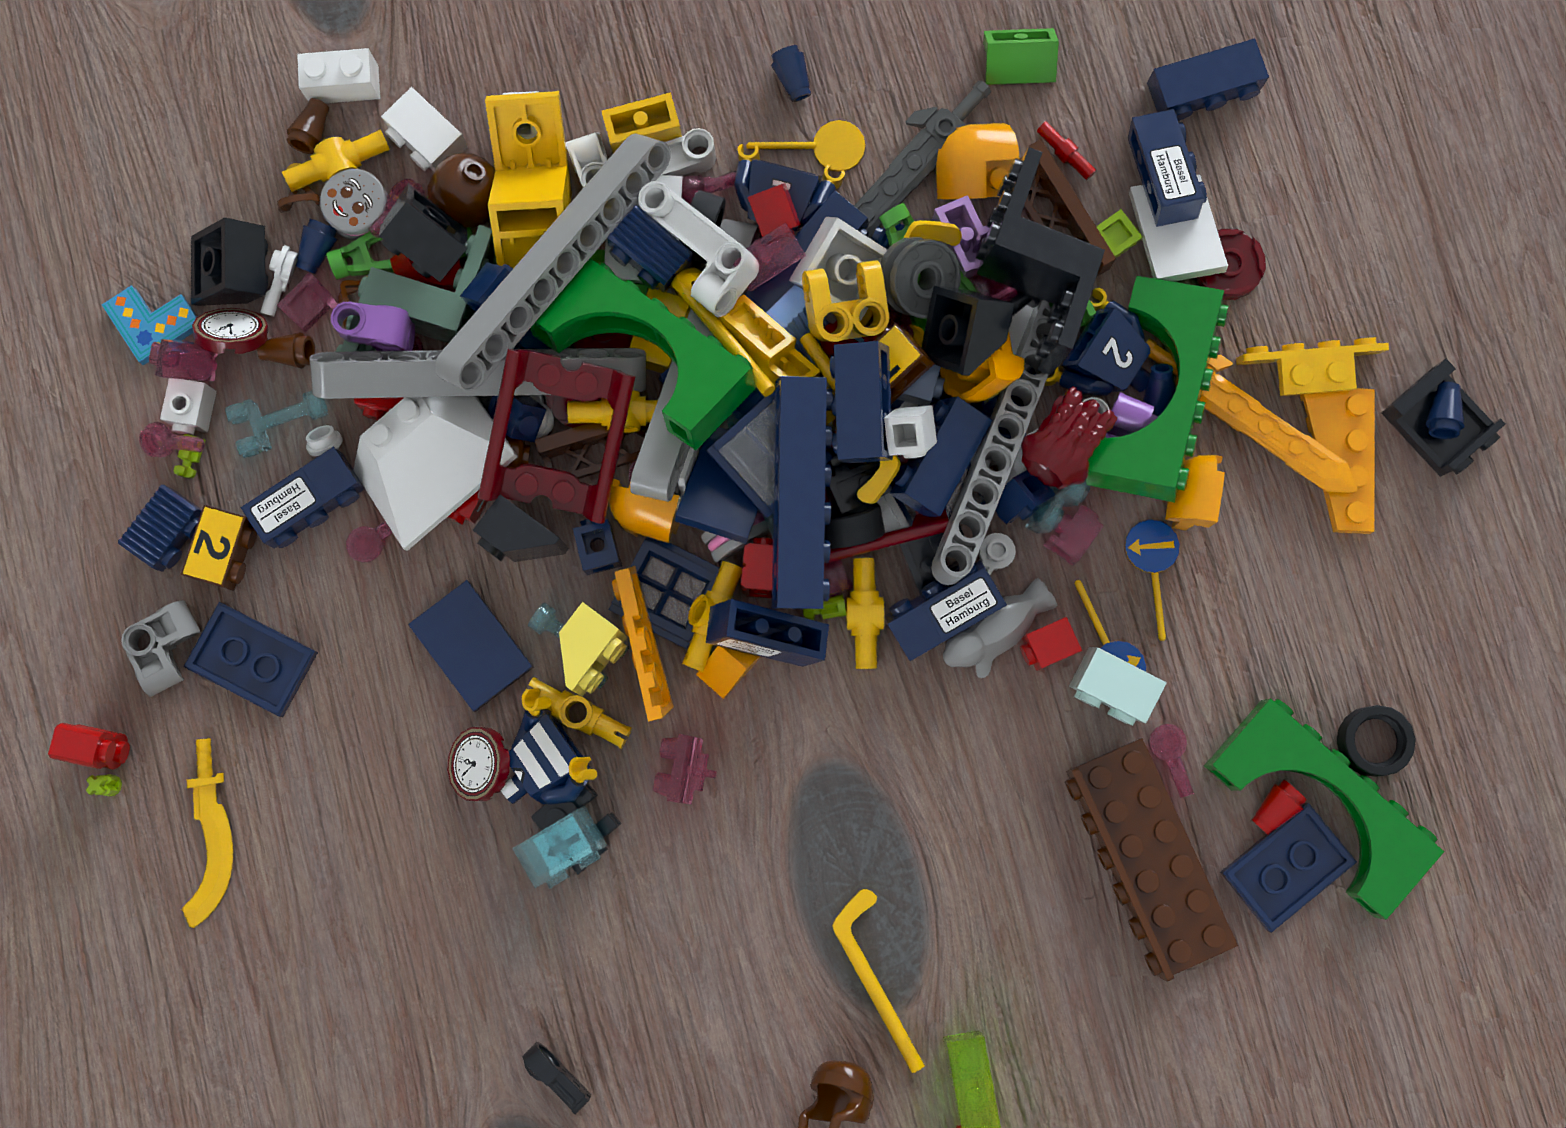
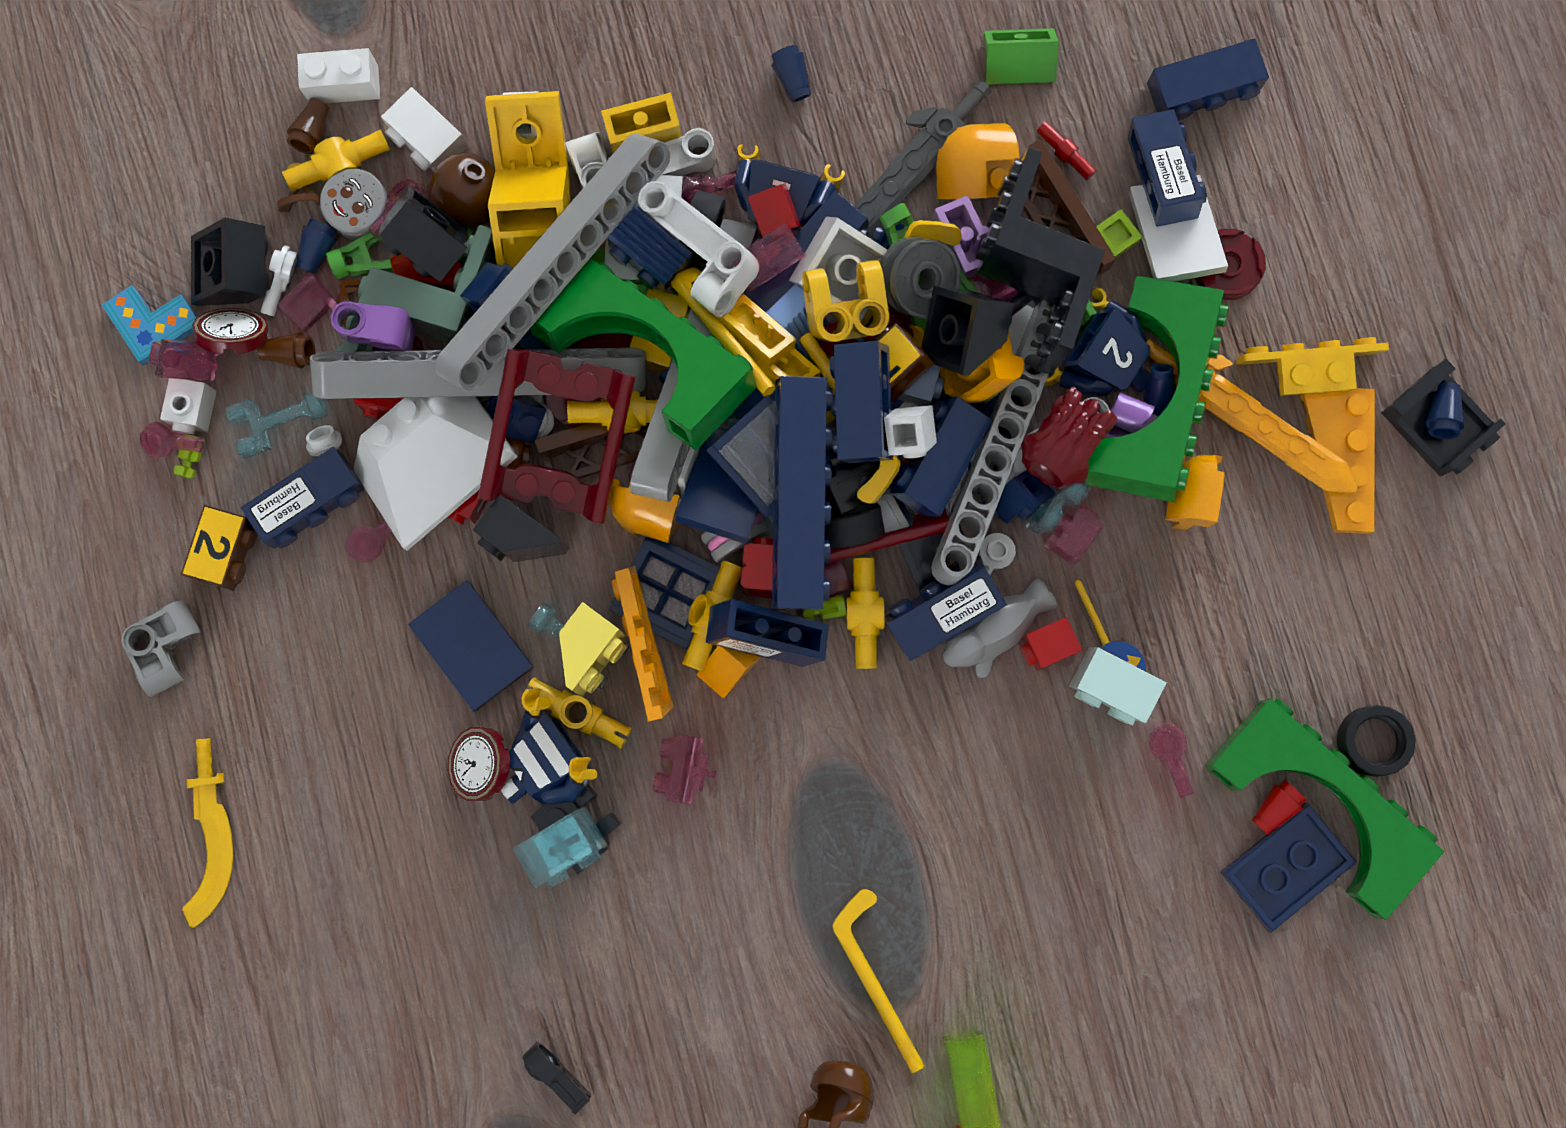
red brick [48,723,130,770] -> none
lime piece [86,774,122,796] -> none
dark blue brick [118,484,202,572] -> none
dark blue tile [183,602,318,717] -> none
dark blue brick [572,519,622,575] -> none
yellow piece [746,120,866,172] -> none
reddish brown bracket [1065,738,1238,982] -> none
blue piece [1125,520,1180,641] -> none

